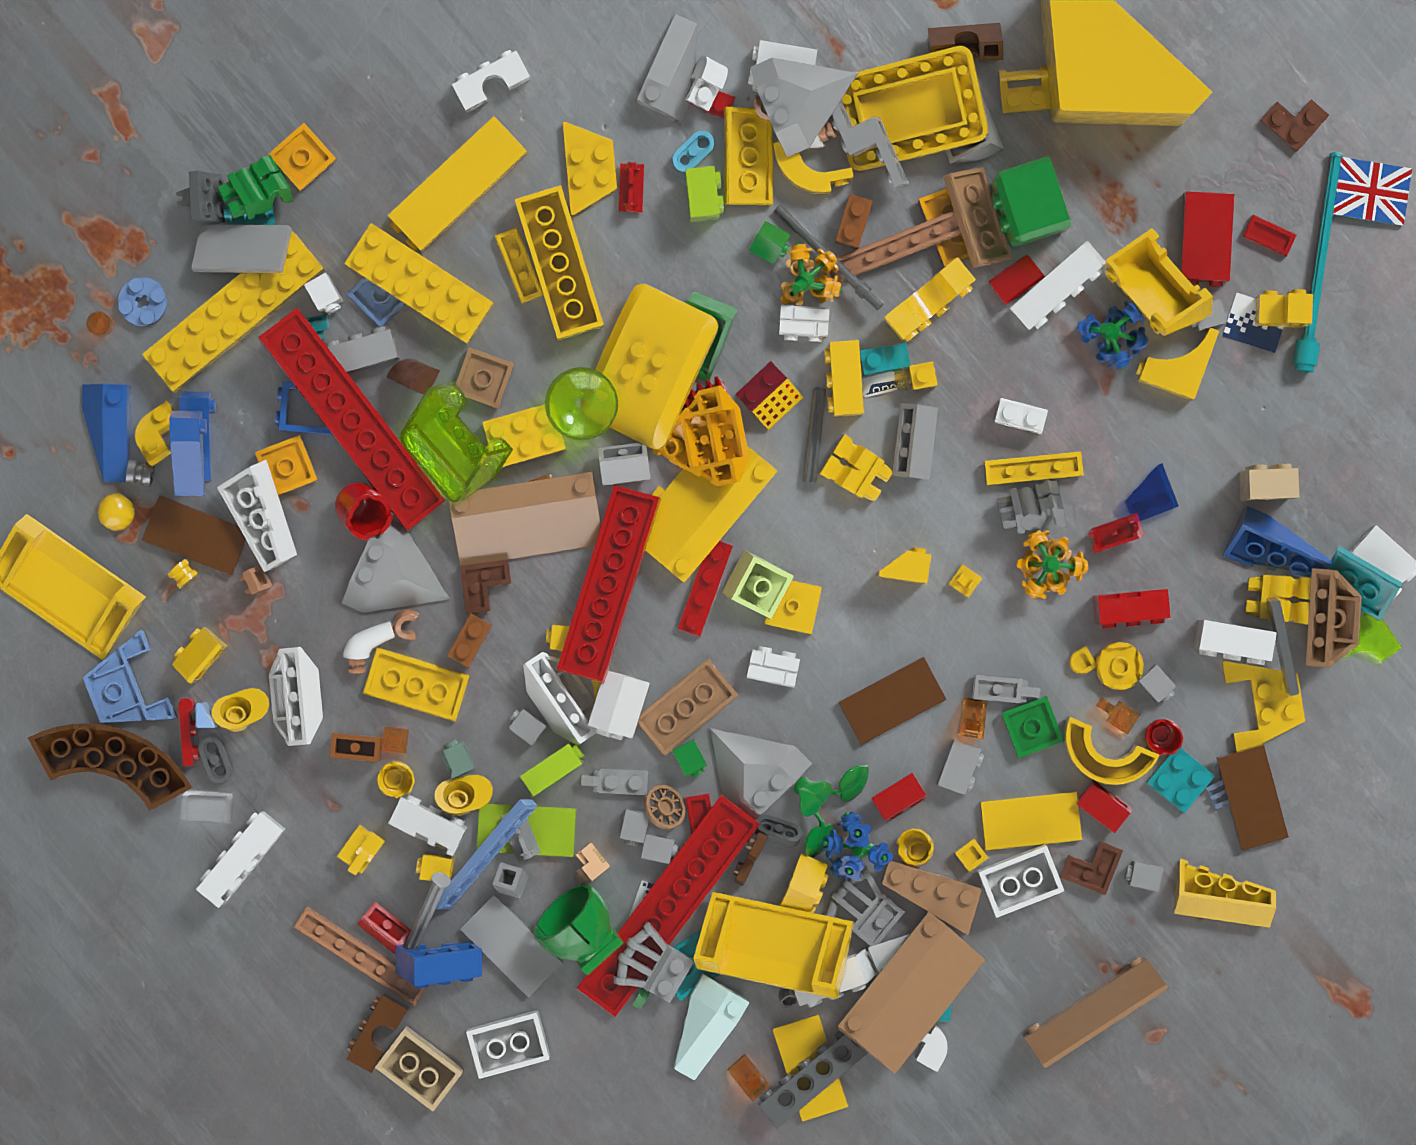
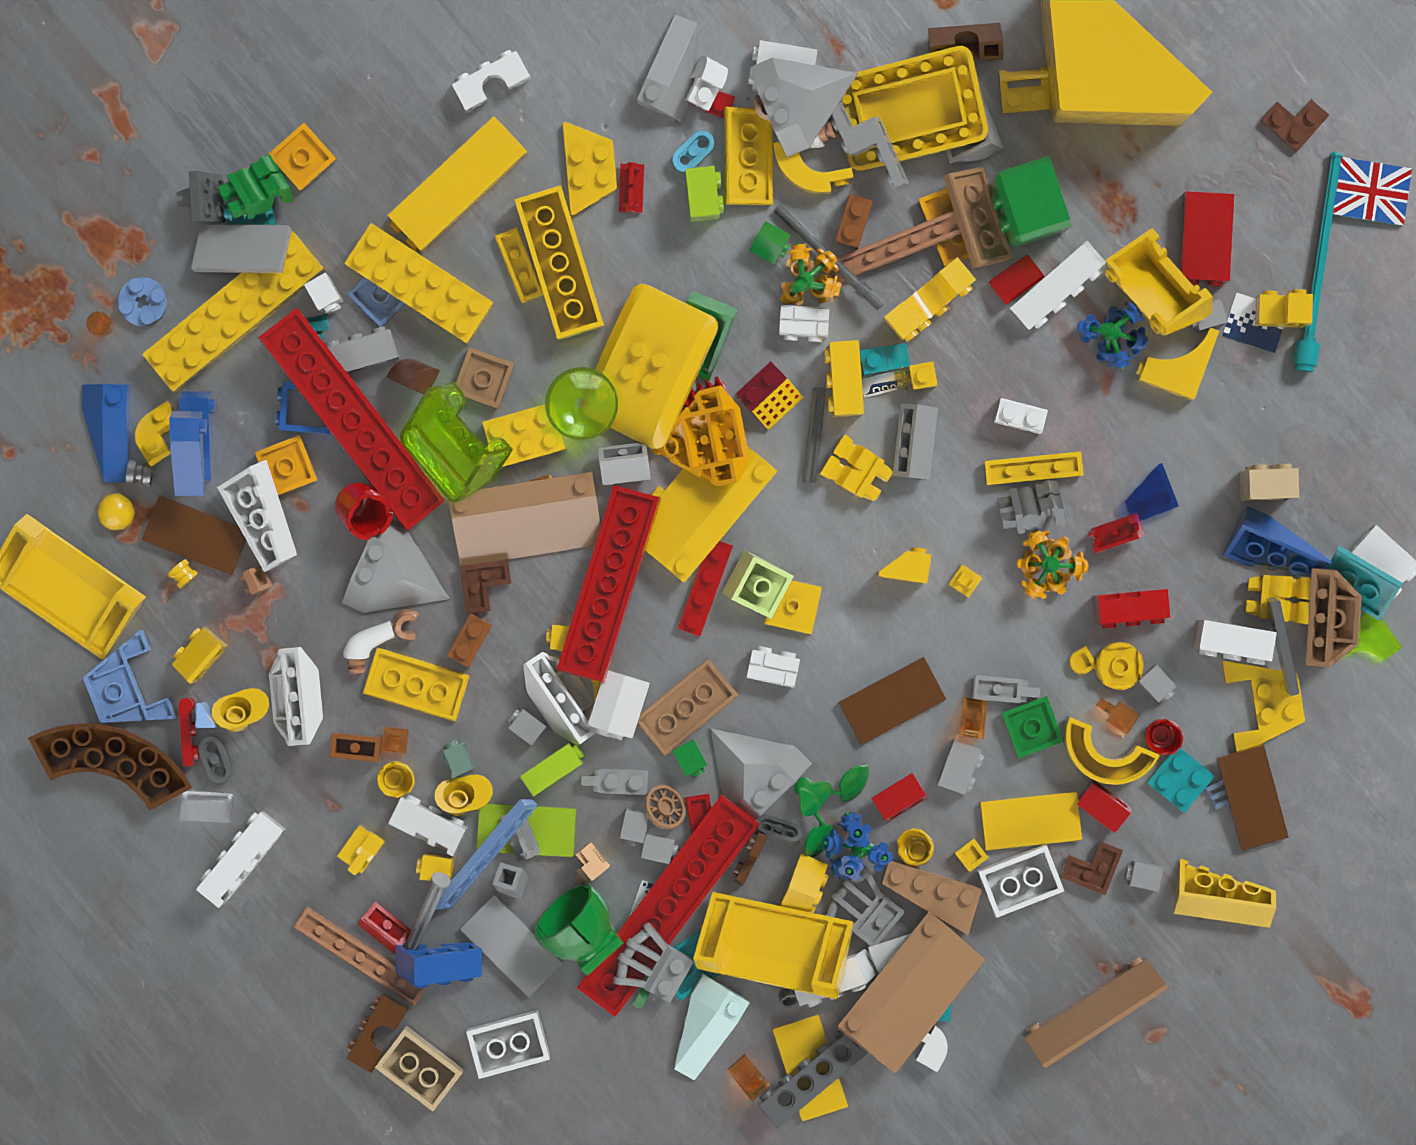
red tile [1242,215,1297,257] -> none

